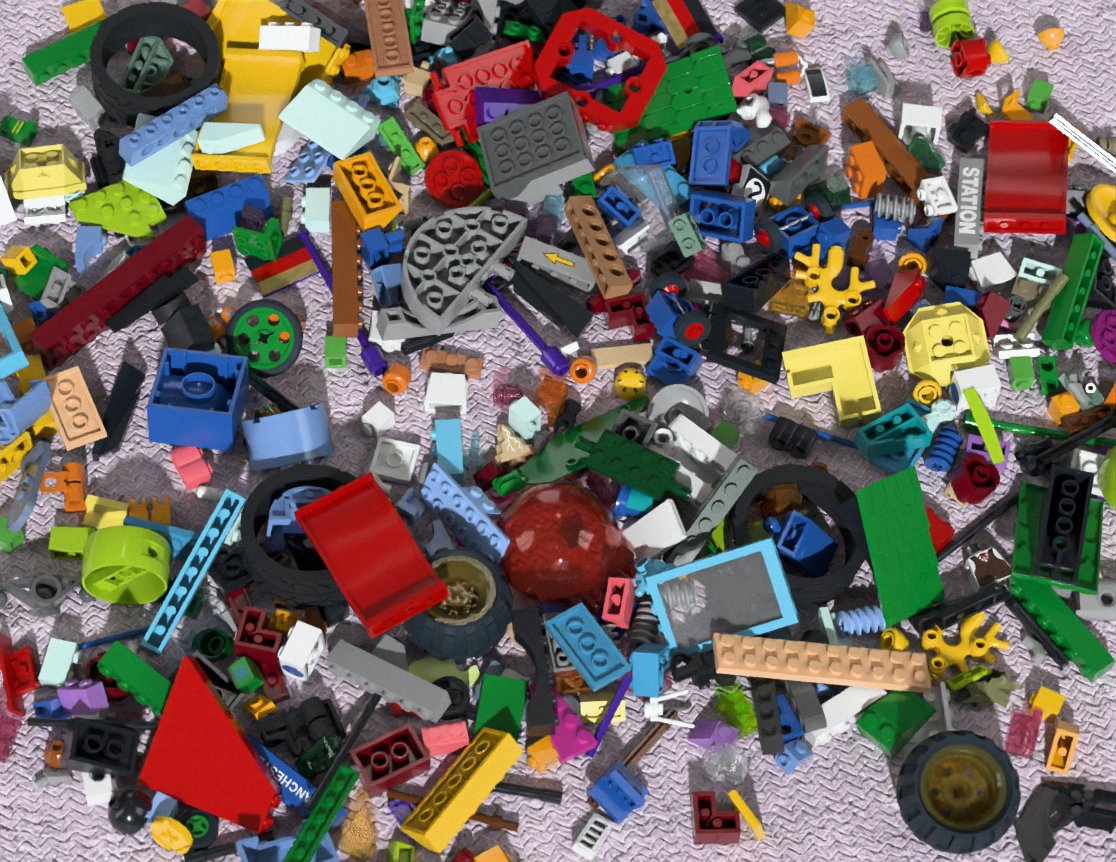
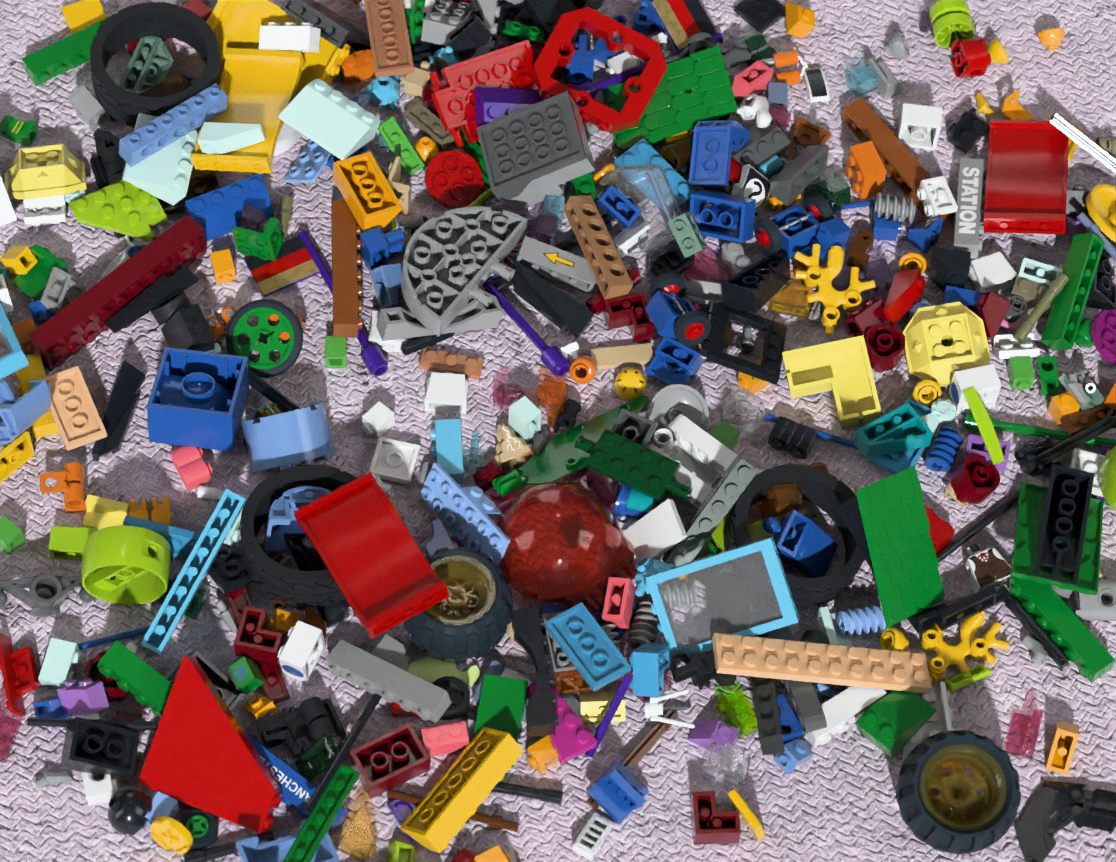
sand blue piece [6,441,51,533] -> none
dark orange brick [44,739,65,769] -> none
medium blue arch [75,226,107,271] -> none
dark green hat [192,628,234,662] -> none
light aqua brick [301,188,331,232] -> none
orange head [382,363,412,394] -> none
light blue panel [396,487,428,526] -> none
blue bracket [629,138,676,173] -> none
clear green brick [908,134,947,175] -> none
olive hair [960,669,1023,712] -> none
bright green brick [1025,79,1054,114] -> none
yellow brick [1029,686,1066,724] -> none

